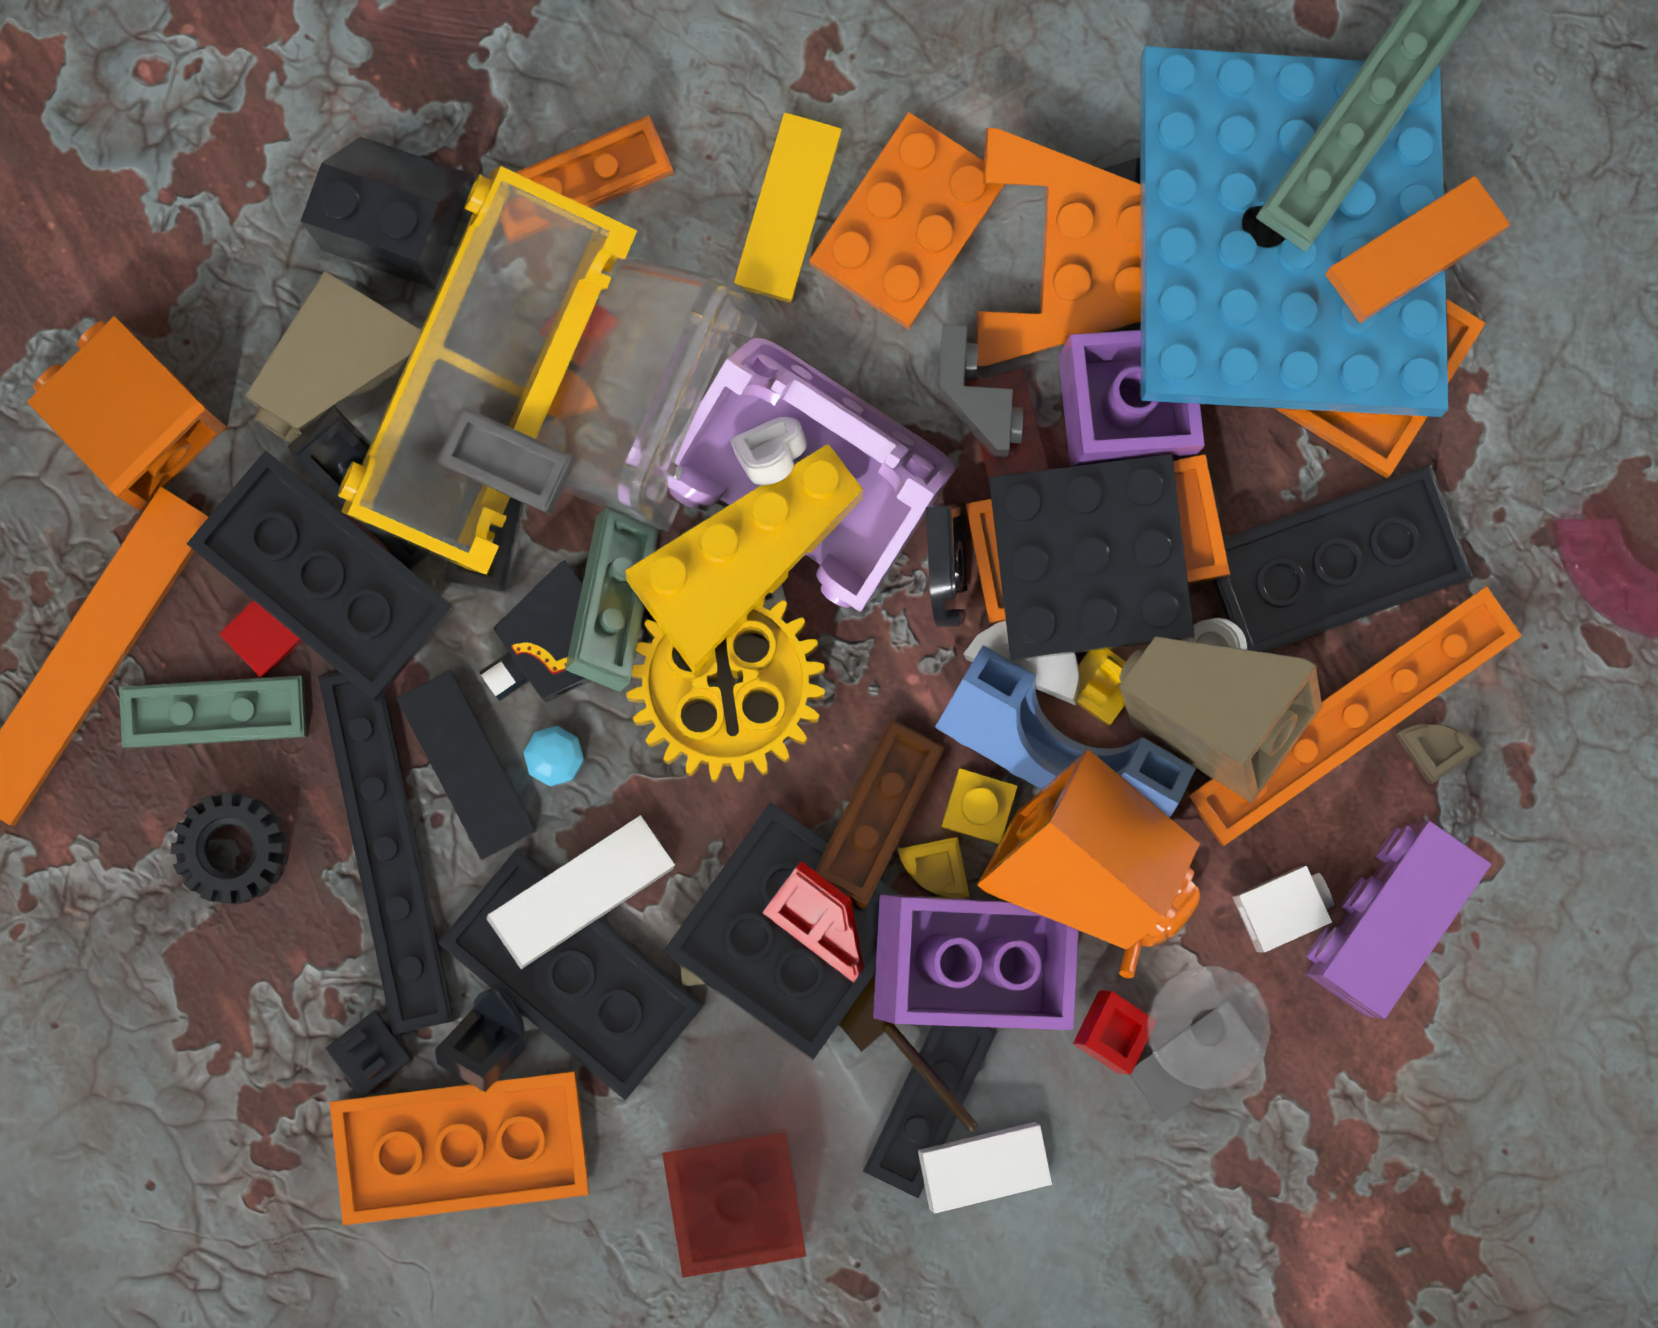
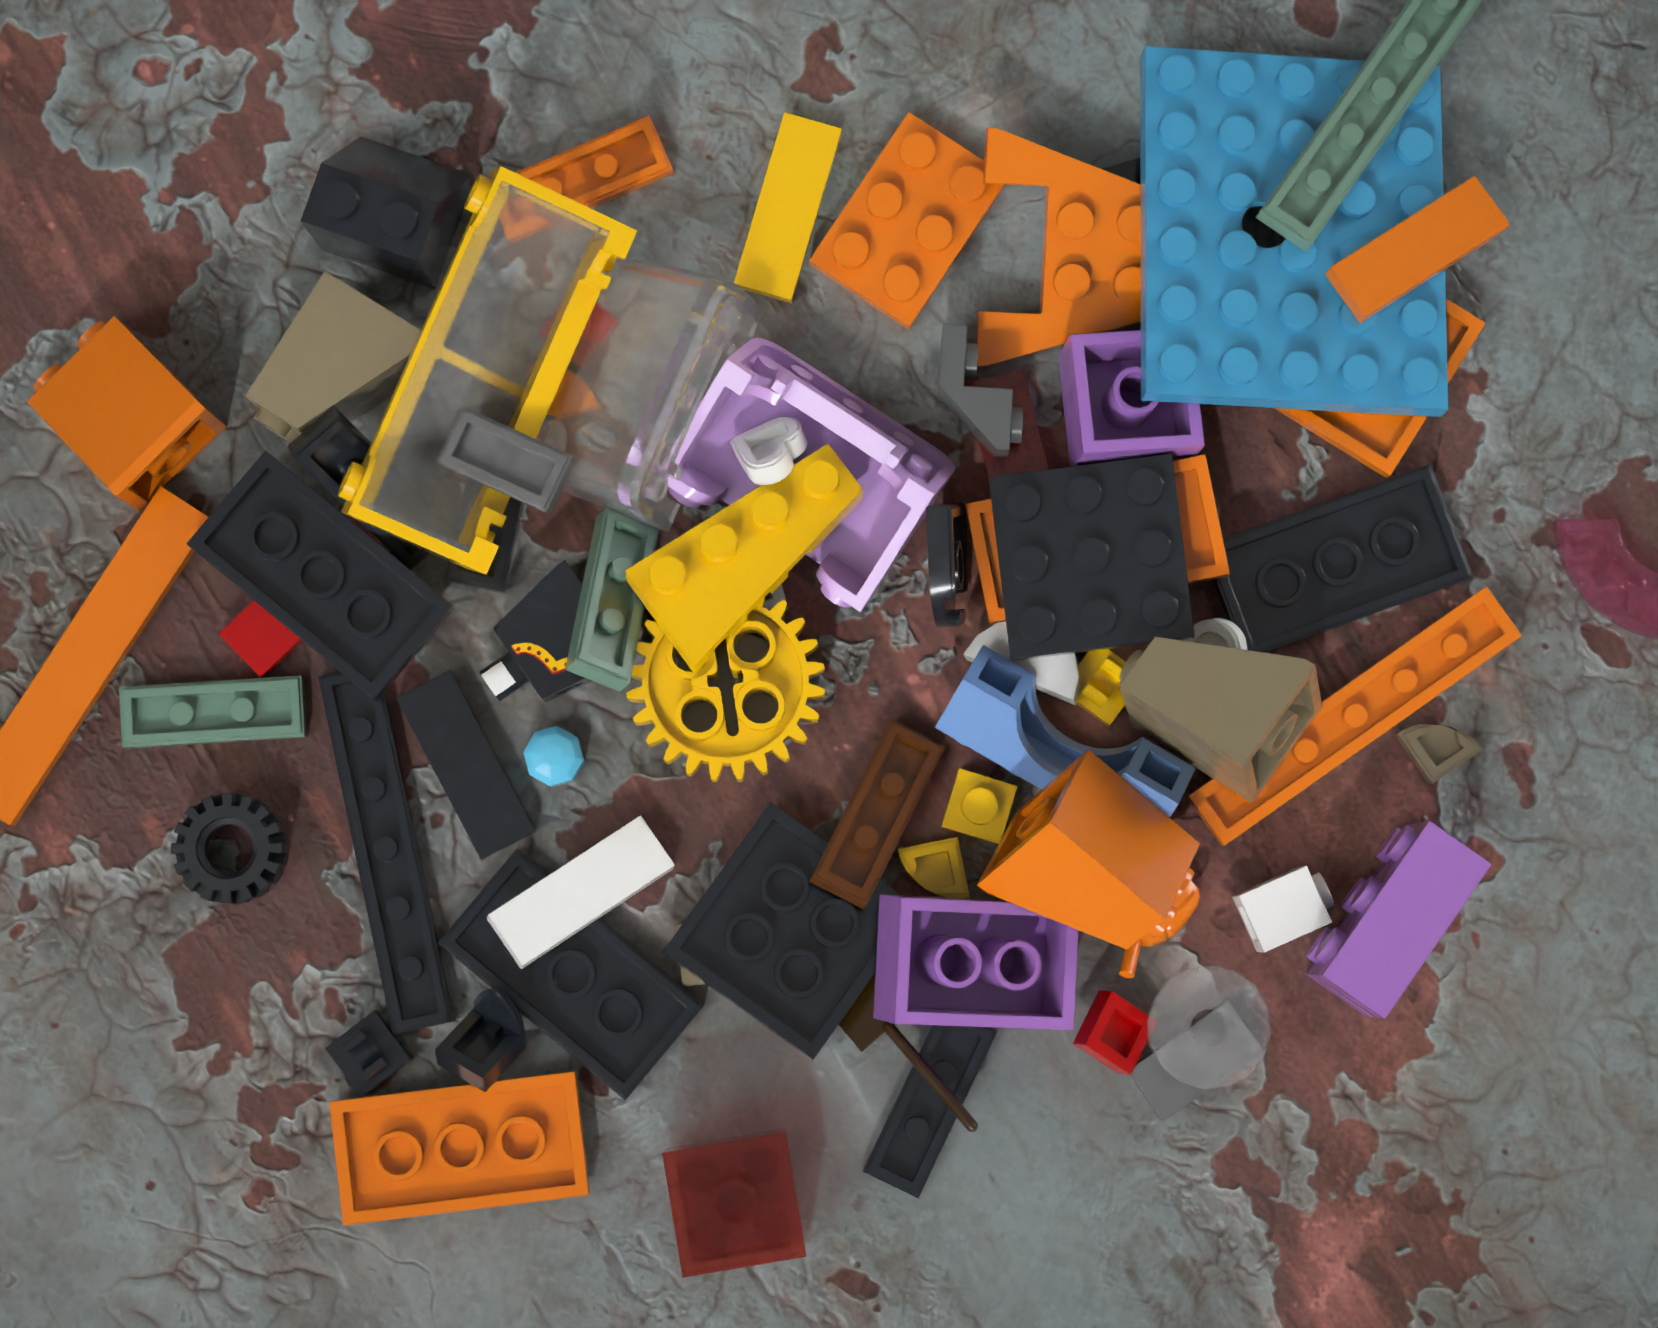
tile [763,861,864,983] -> none
white tile [918,1122,1052,1214] -> none

